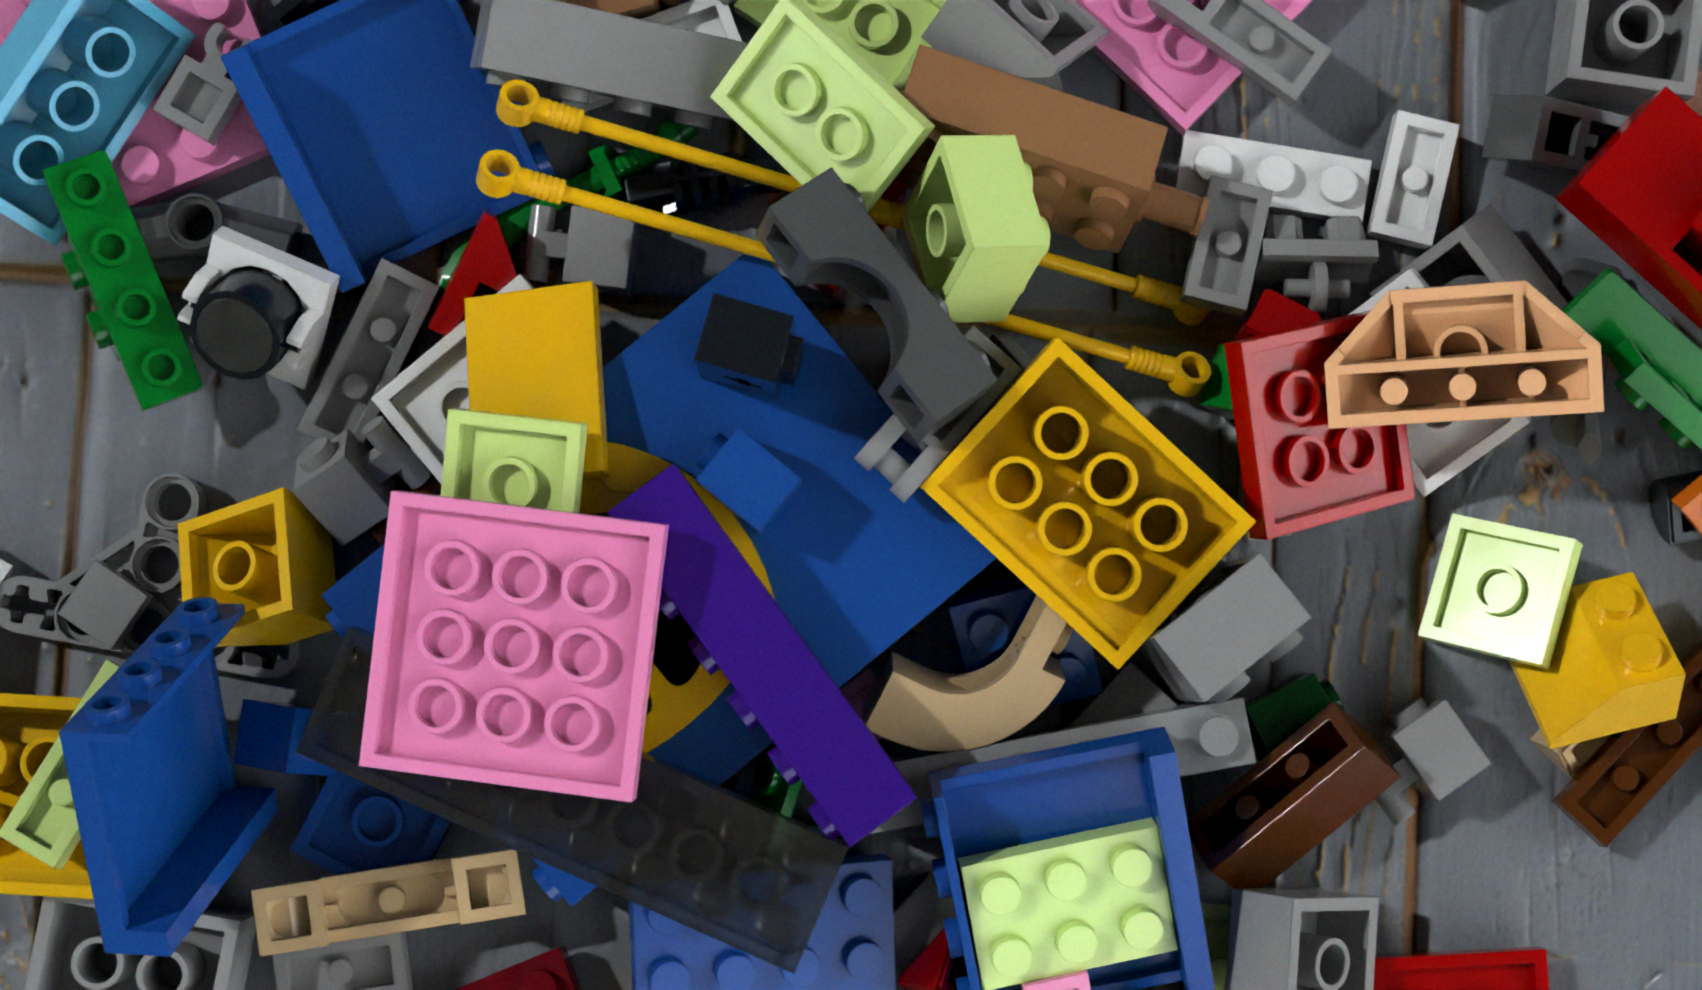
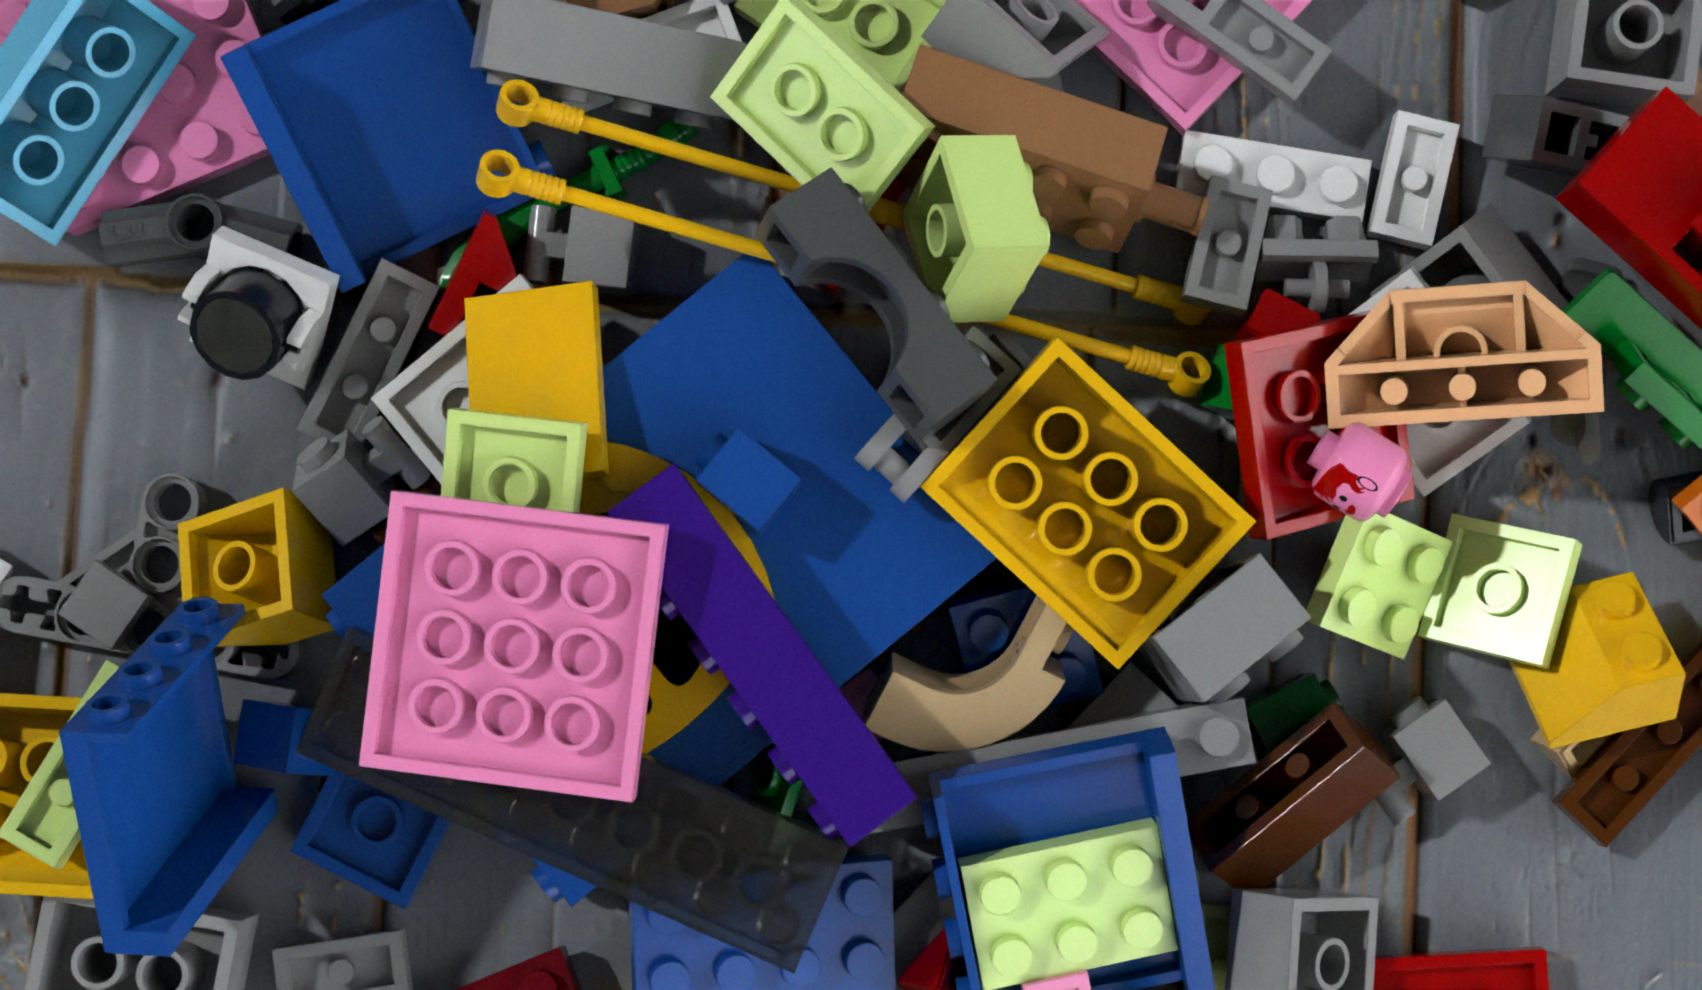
green bracket [42,150,203,412] -> none
light grey plate [152,22,252,146] -> none
tan slope [251,849,526,957] -> none
black hinge [625,151,792,218] -> none
black brick [694,293,805,400] -> none
none -> yellowish green plate [1306,513,1453,660]
none -> bright pink head [1307,422,1413,522]

